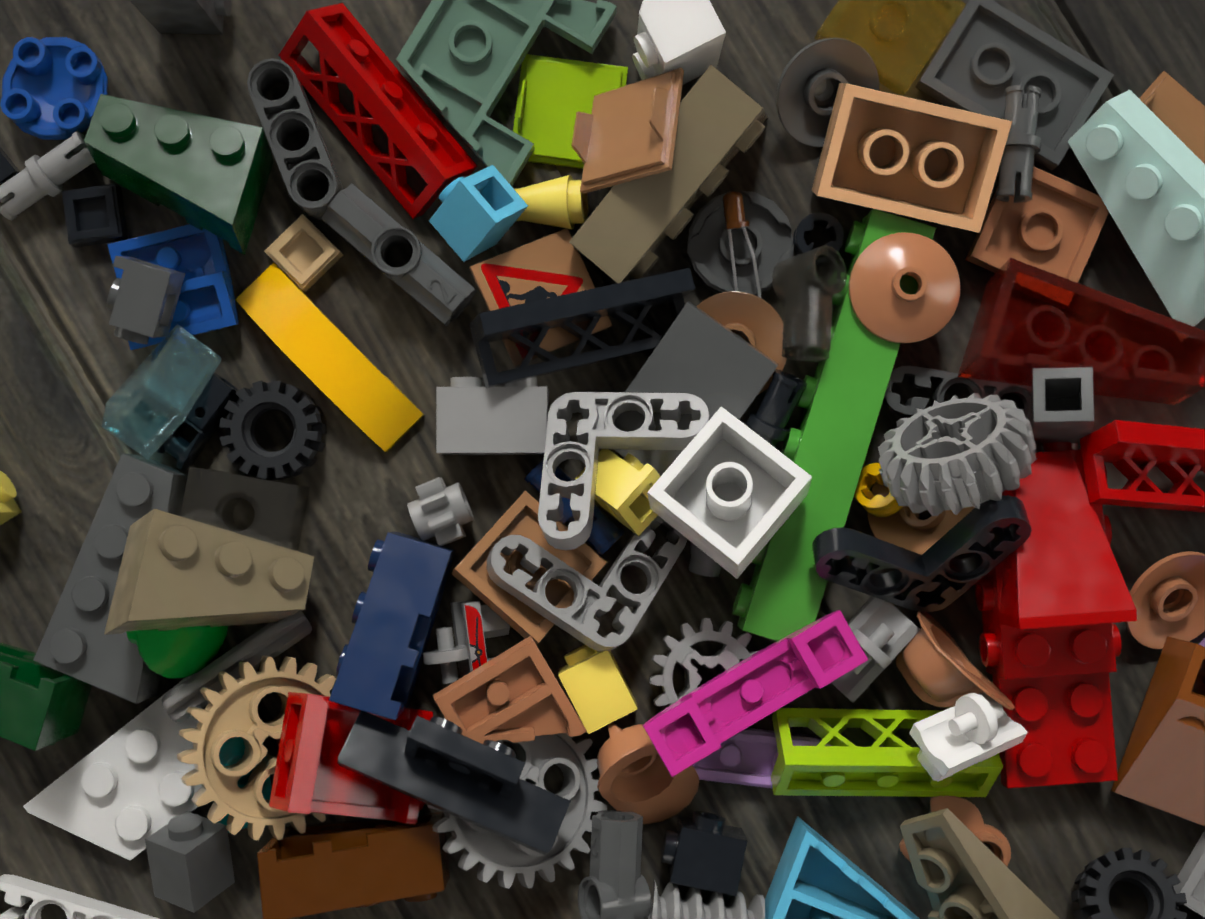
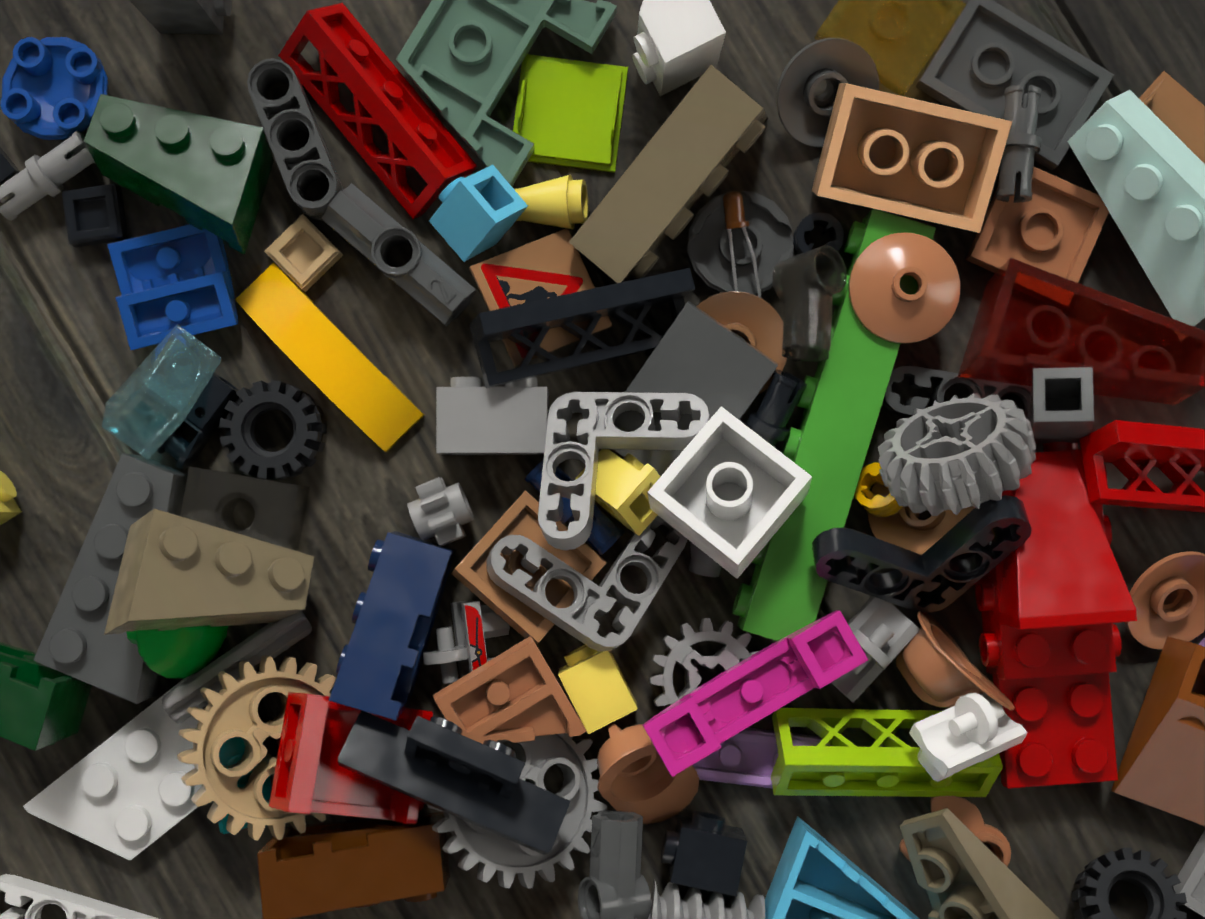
dark grey brick [107,256,185,344] -> none
dark grey brick [145,811,235,913] -> none
medium nougat piece [571,68,684,194] -> none

